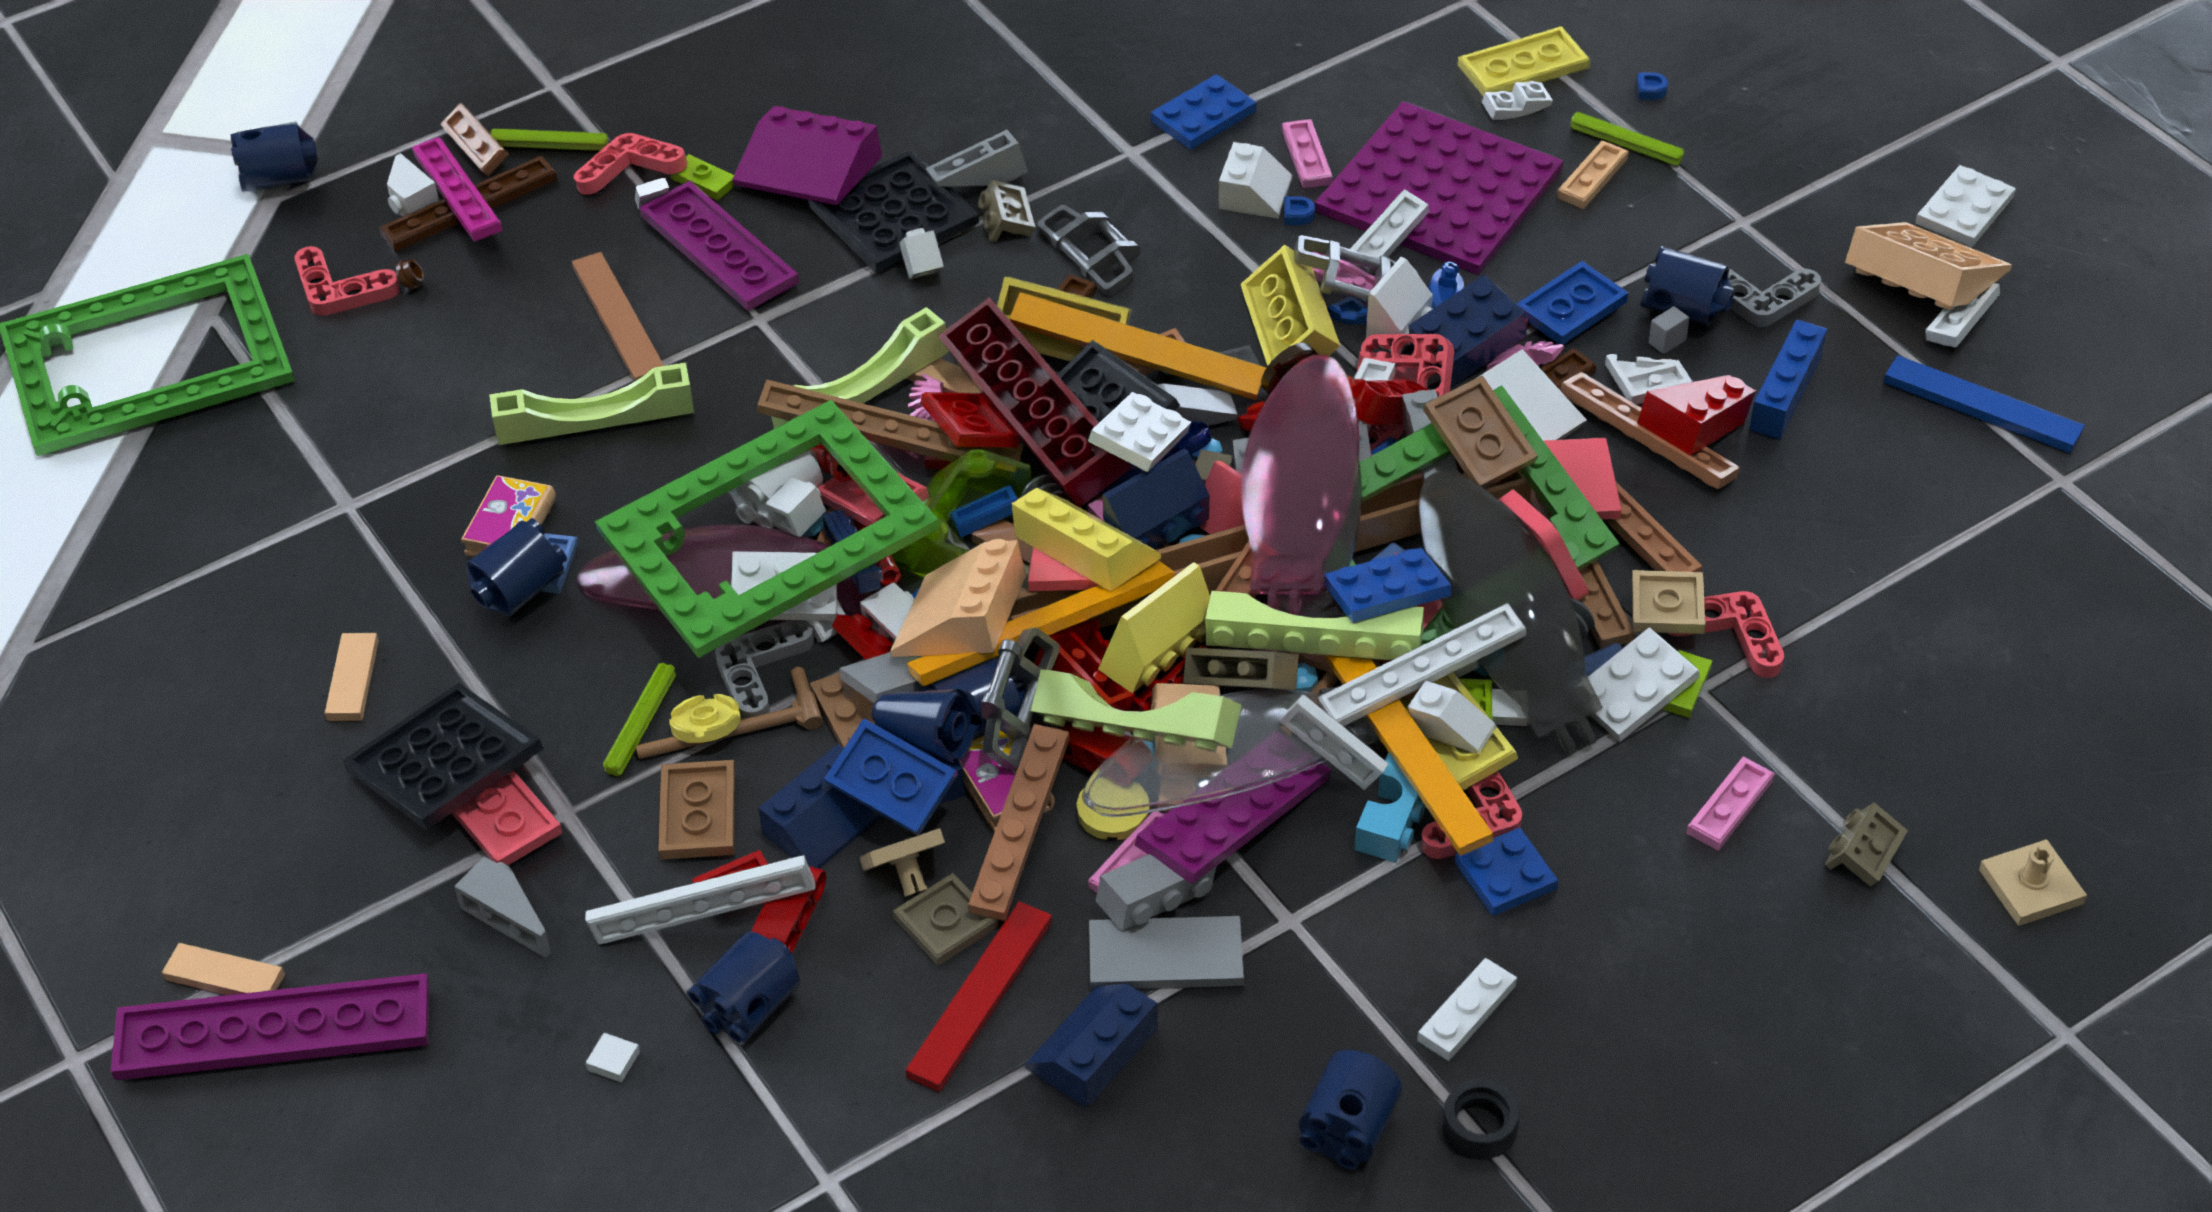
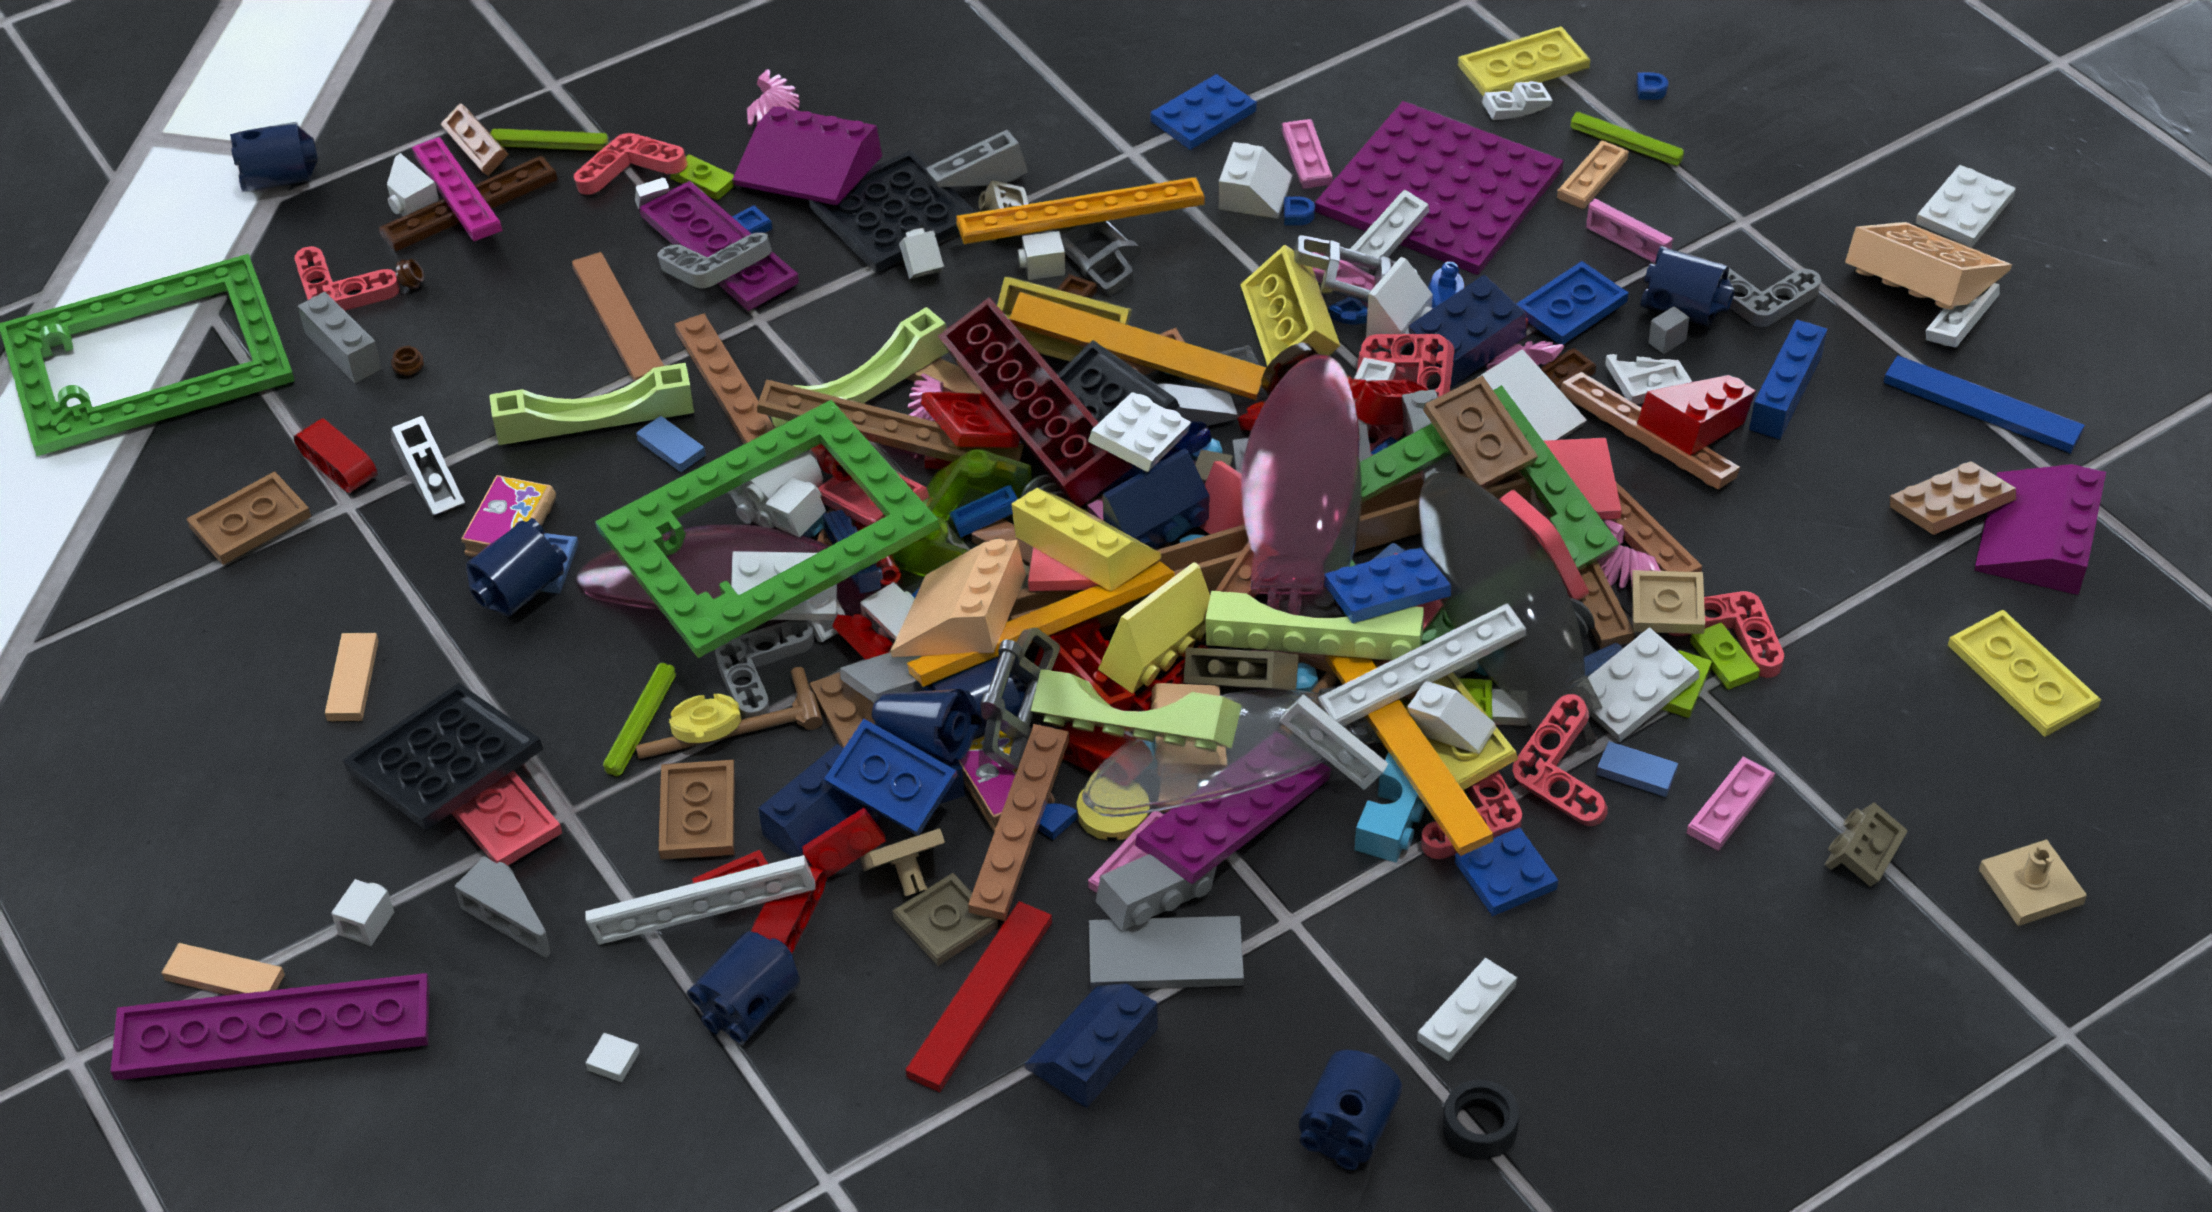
none -> medium nougat plate [187,471,311,565]
none -> red beam [293,418,378,493]
none -> light grey brick [298,292,382,383]
none -> white brick [331,879,394,946]
none -> reddish brown plate [391,346,424,375]
none -> light grey slope [391,416,465,517]
none -> medium blue tile [636,416,706,472]
none -> light grey beam [657,233,772,288]
none -> nougat plate [675,314,775,444]
none -> blue tile [732,205,773,234]
none -> bright pink hair [747,70,800,126]
none -> red plate [802,808,886,878]
none -> light orange tile [956,177,1205,244]
none -> white brick [1017,231,1065,280]
none -> blue tile [1038,804,1078,840]
none -> coral beam [1512,694,1608,826]
none -> bright pink tile [1586,199,1673,263]
none -> medium blue tile [1596,741,1678,797]
none -> bright pink hair [1597,519,1661,589]
none -> lime plate [1690,622,1760,690]
none -> medium nougat plate [1890,461,2016,535]
none -> light yellow tile [1948,610,2101,737]
none -> magenta slope [1974,464,2106,595]

